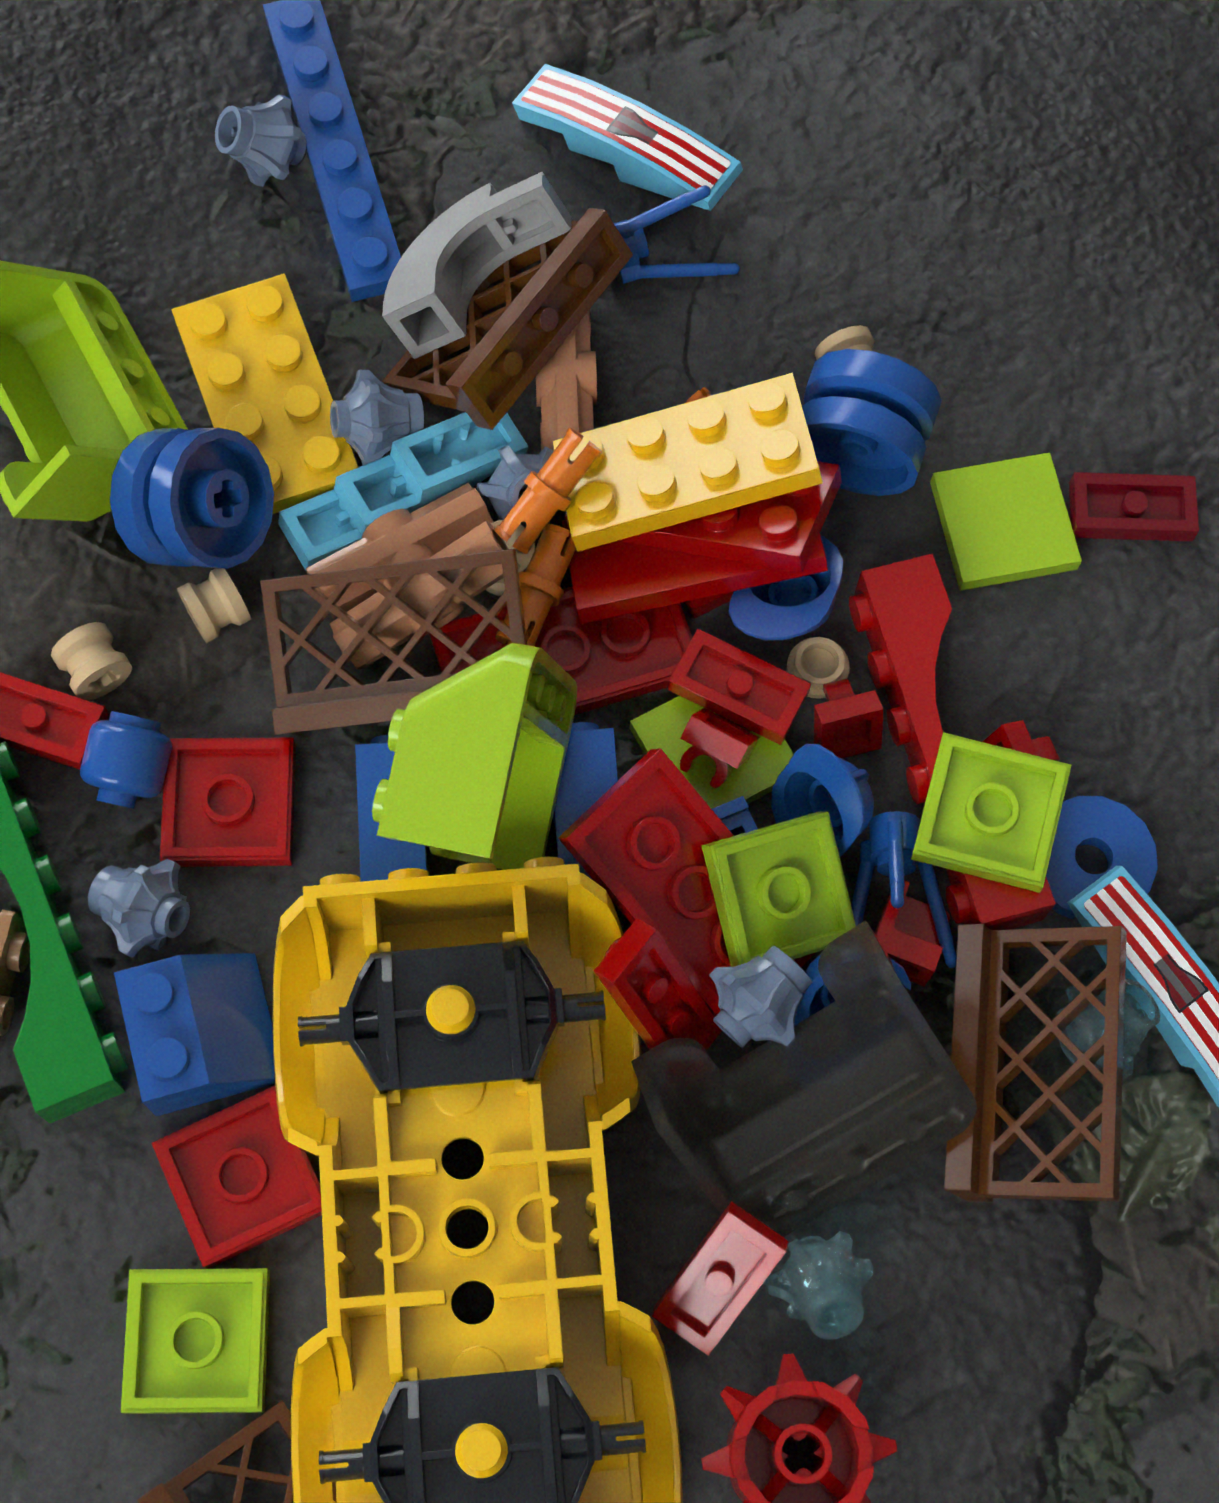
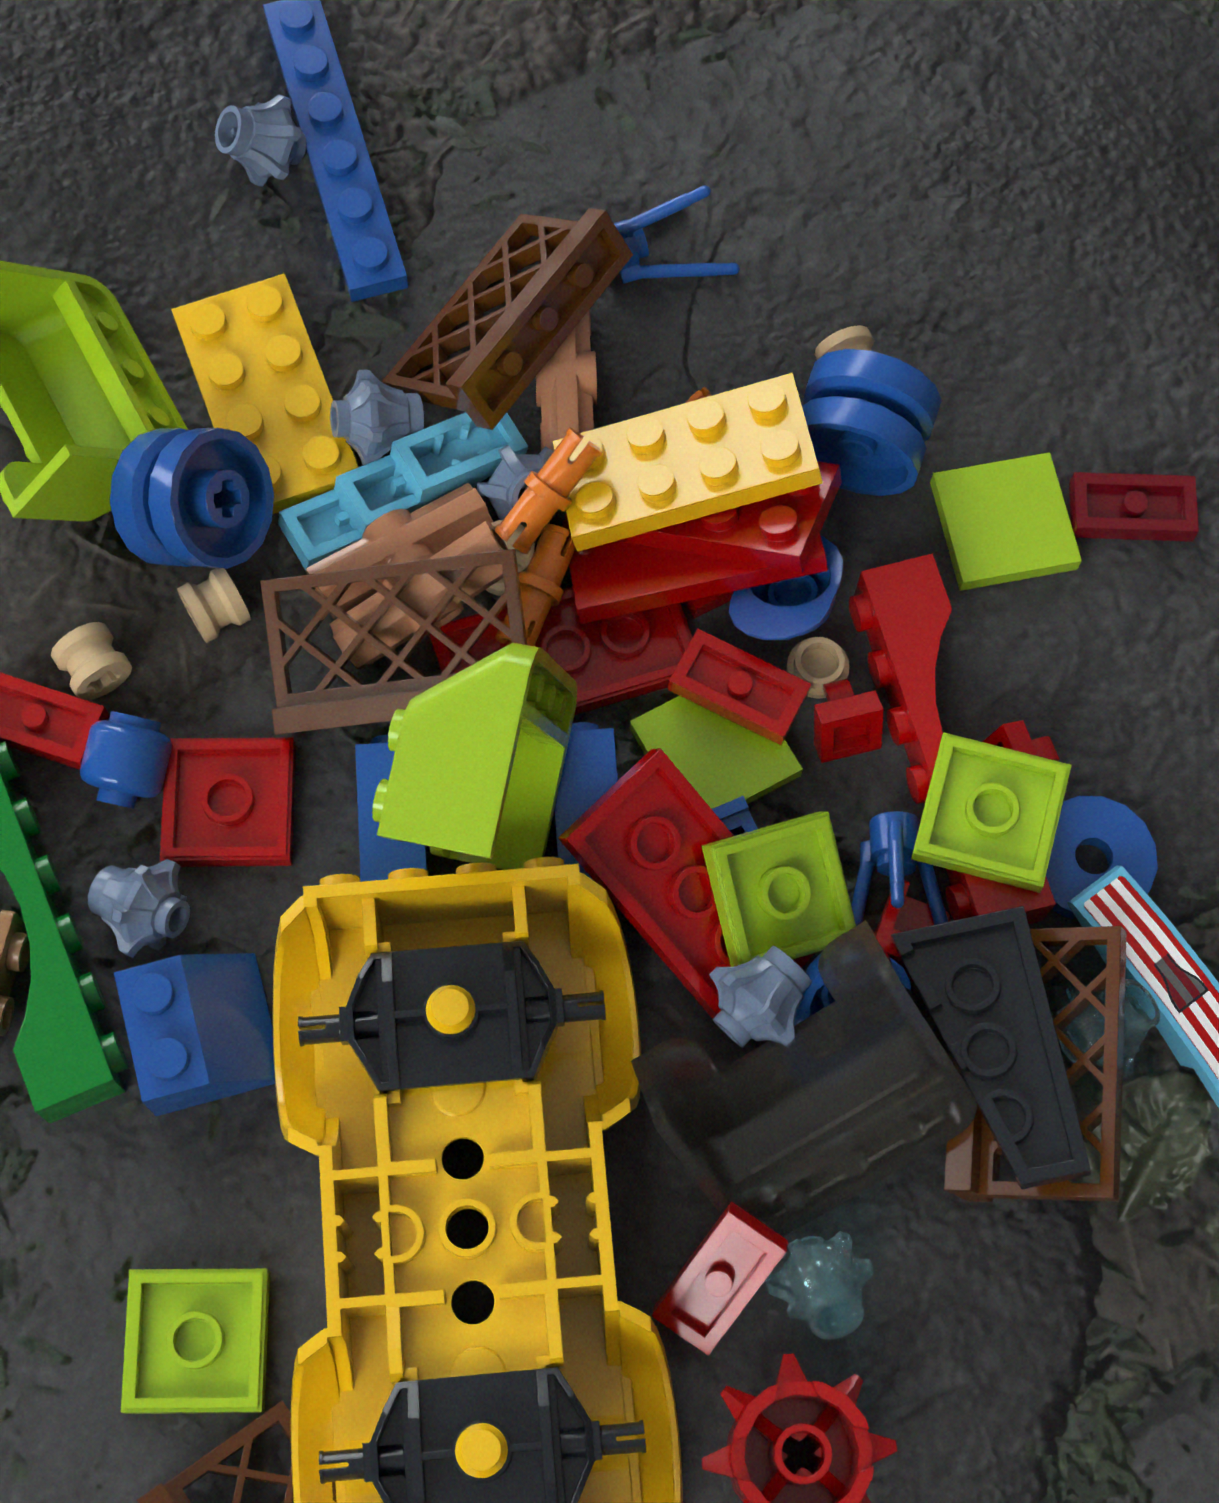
red tile [151,1086,322,1269] -> none
light grey arch [382,172,571,359] -> none
slope [512,64,743,211] -> none
red plate [594,918,722,1081] -> none
red tile [680,708,760,788] -> none
blue piece [771,744,874,857] -> none
none -> black wing [891,906,1091,1190]

